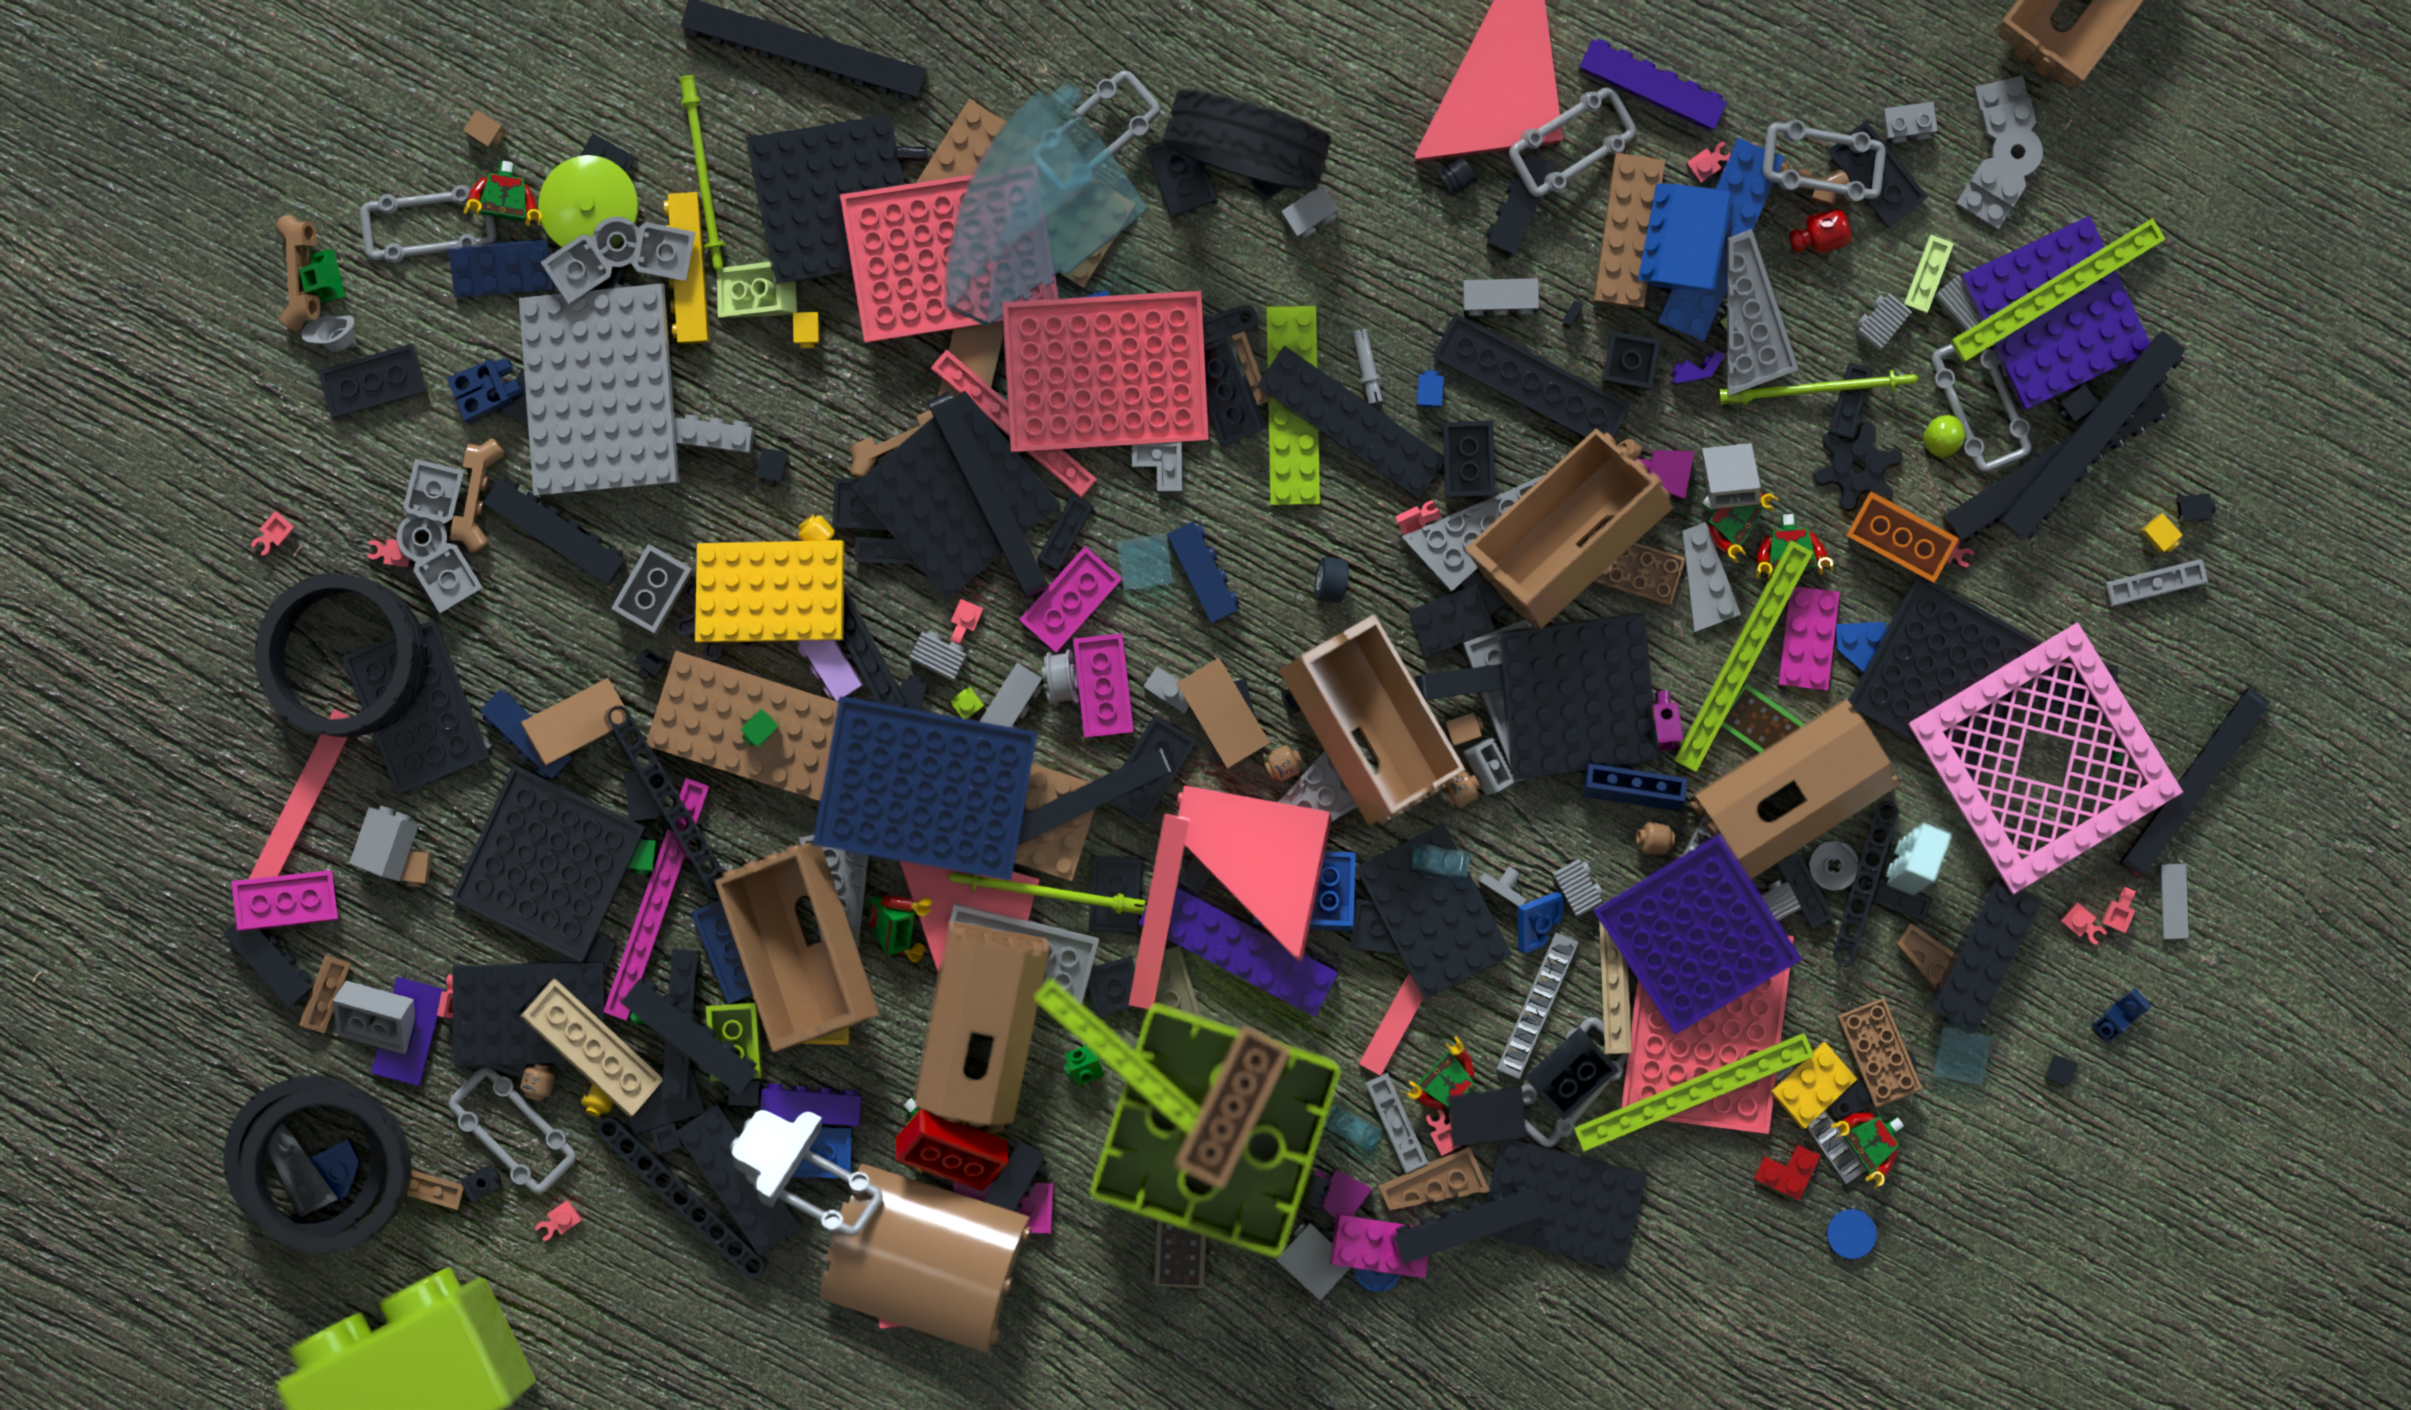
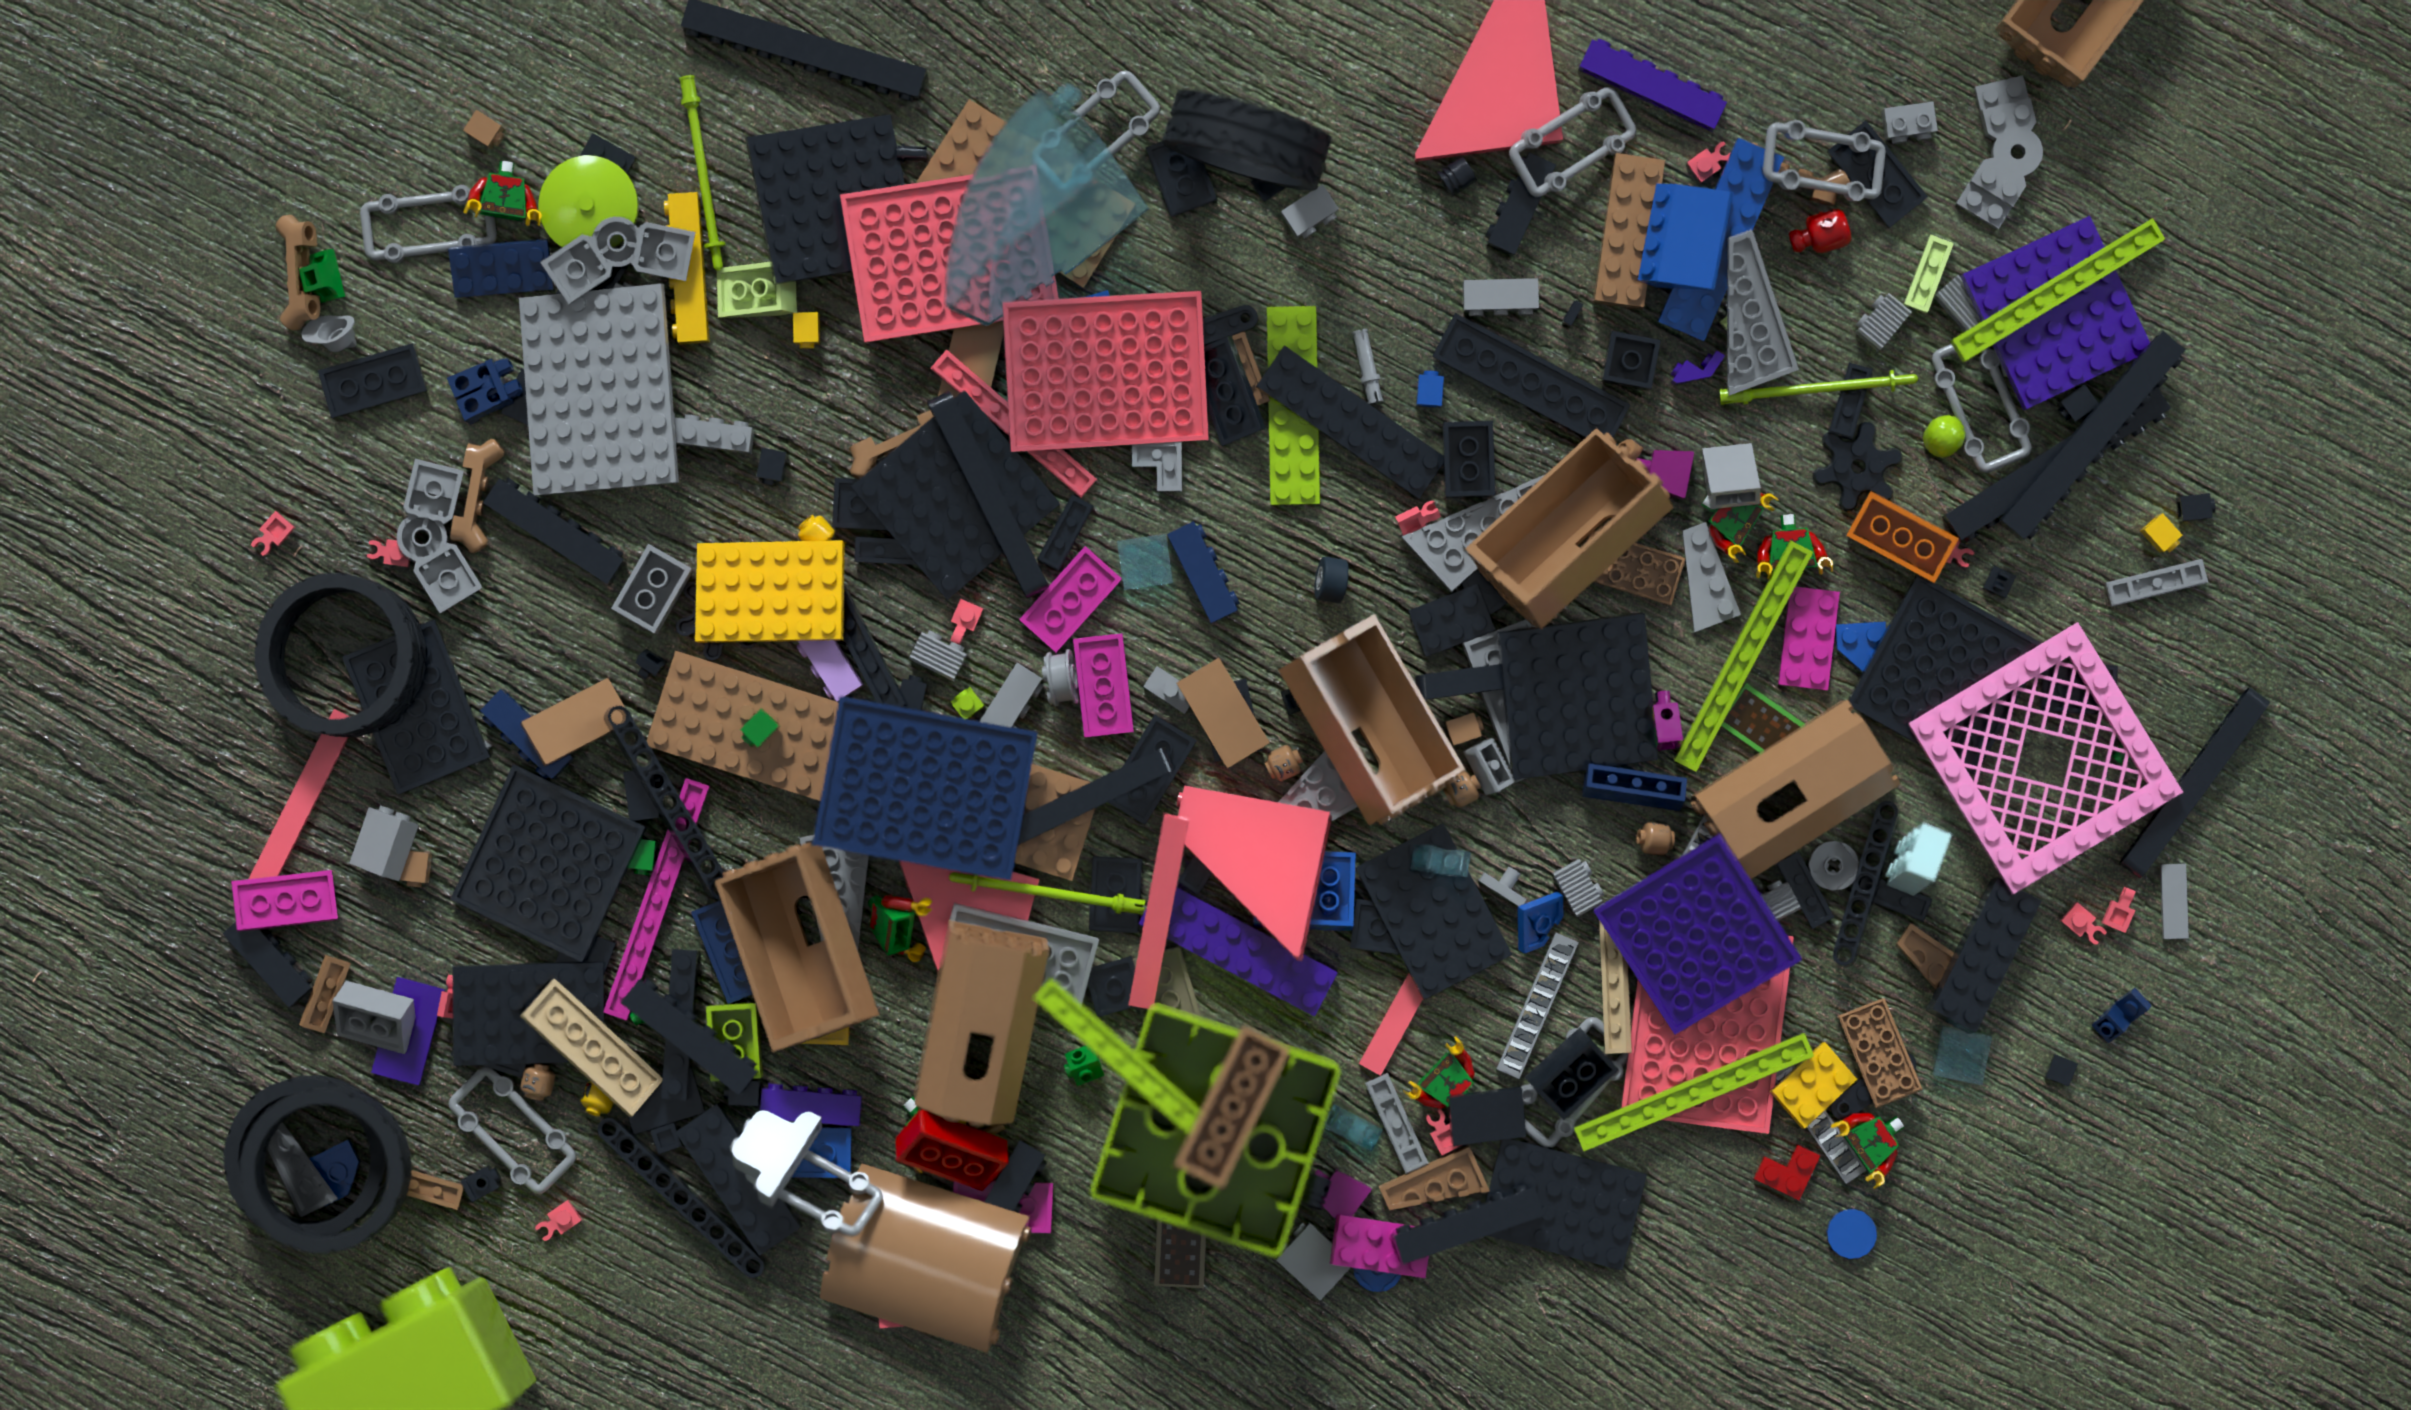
none -> black tile [1982,565,2016,599]

